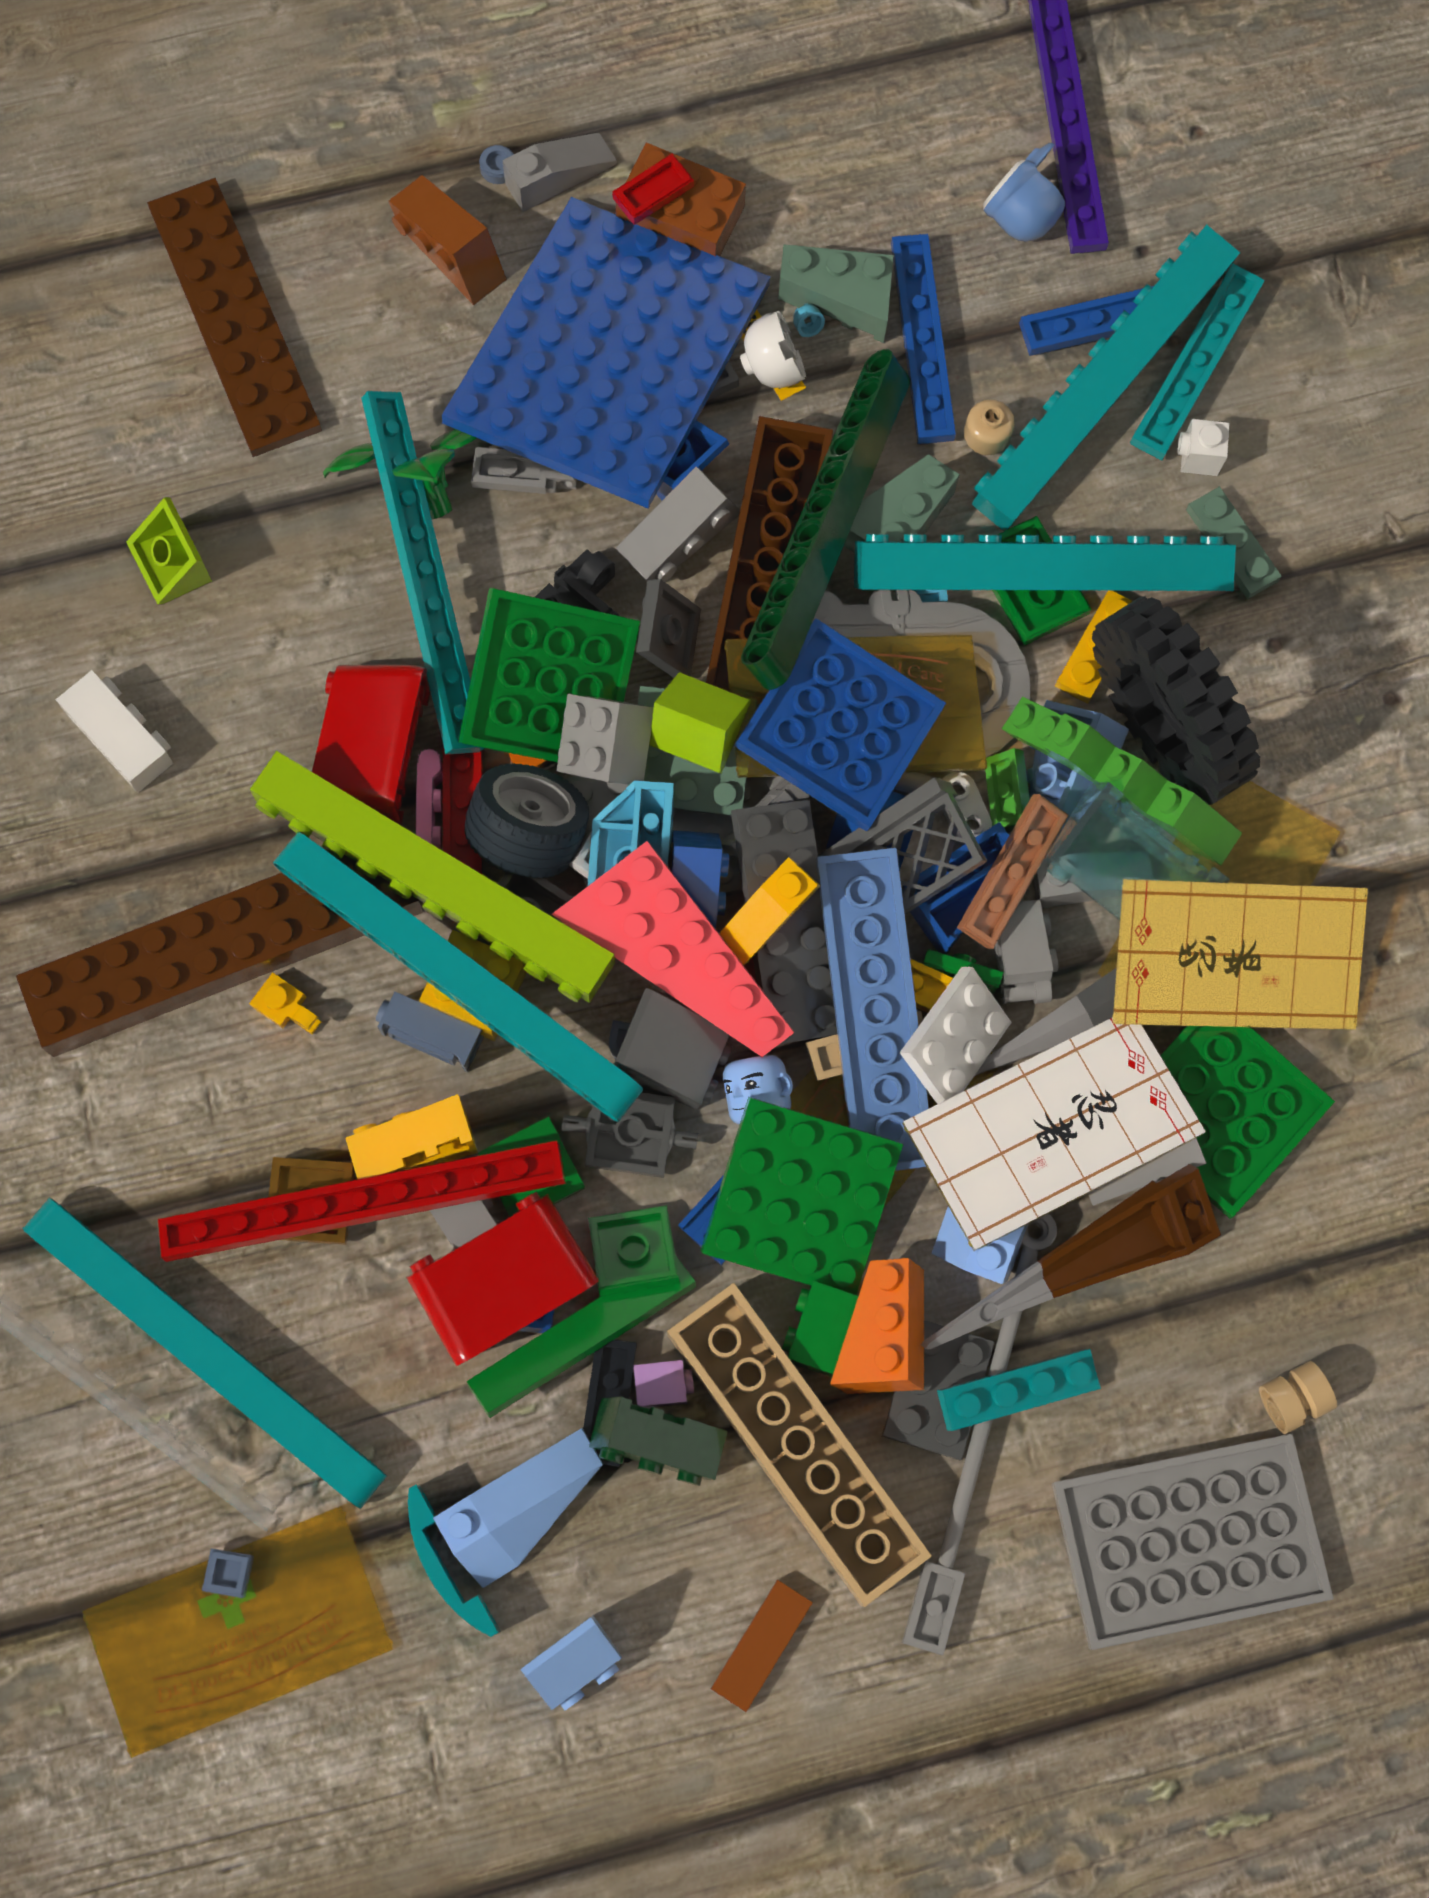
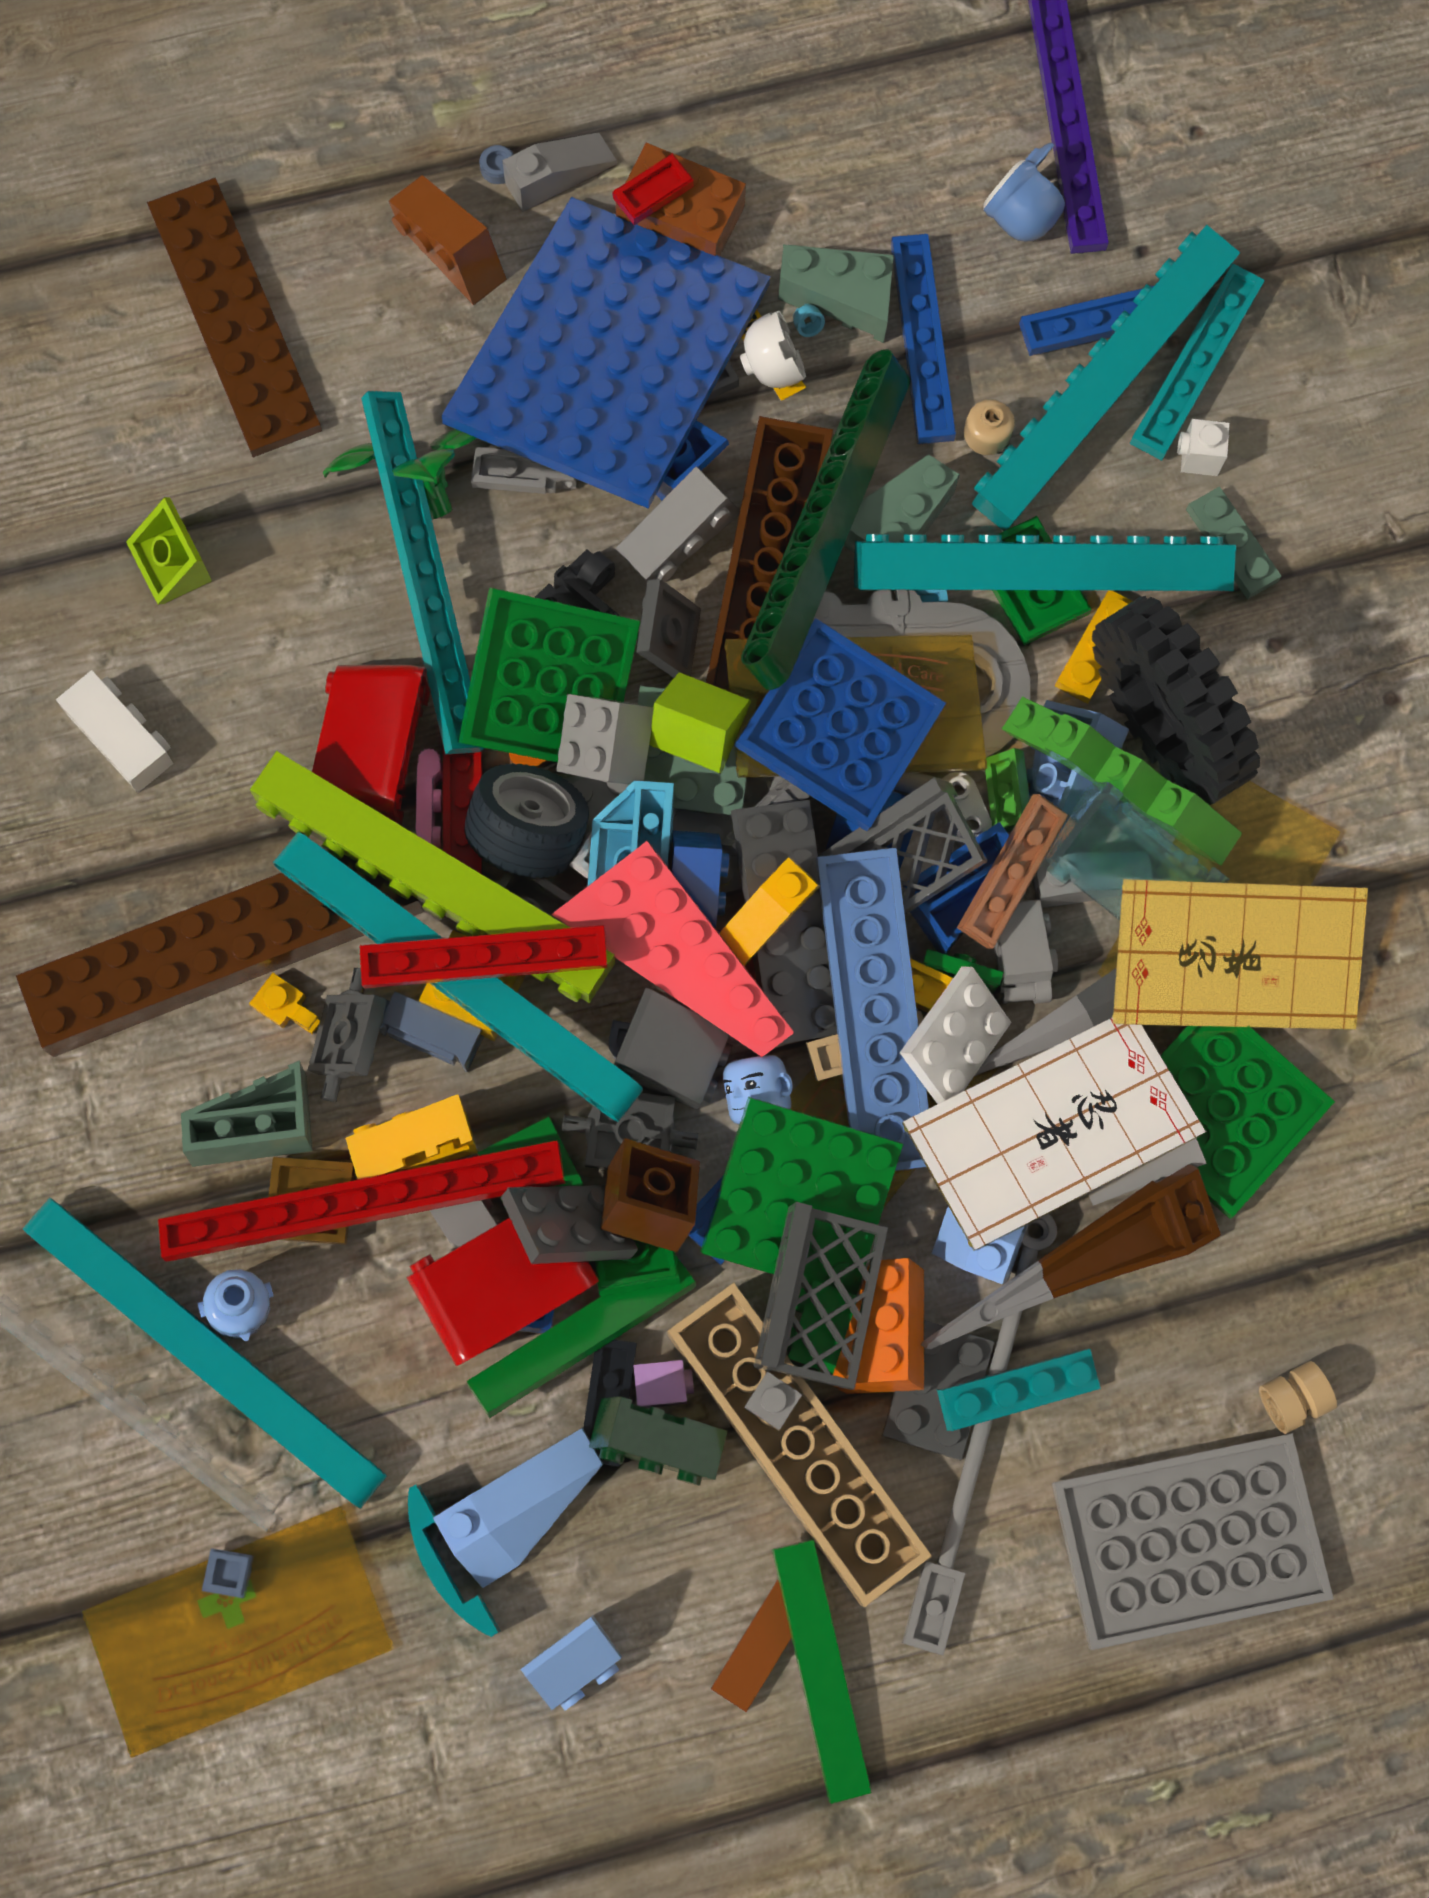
none -> sand green wedge [181,1060,313,1167]
none -> light blue piece [197,1269,274,1341]
none -> dark grey plate [307,968,387,1102]
none -> red plate [359,925,608,988]
none -> dark grey plate [501,1185,638,1264]
none -> reddish brown brick [601,1138,700,1252]
none -> light grey plate [744,1371,802,1431]
none -> dark grey fence [754,1202,888,1390]
none -> green tile [772,1539,872,1804]

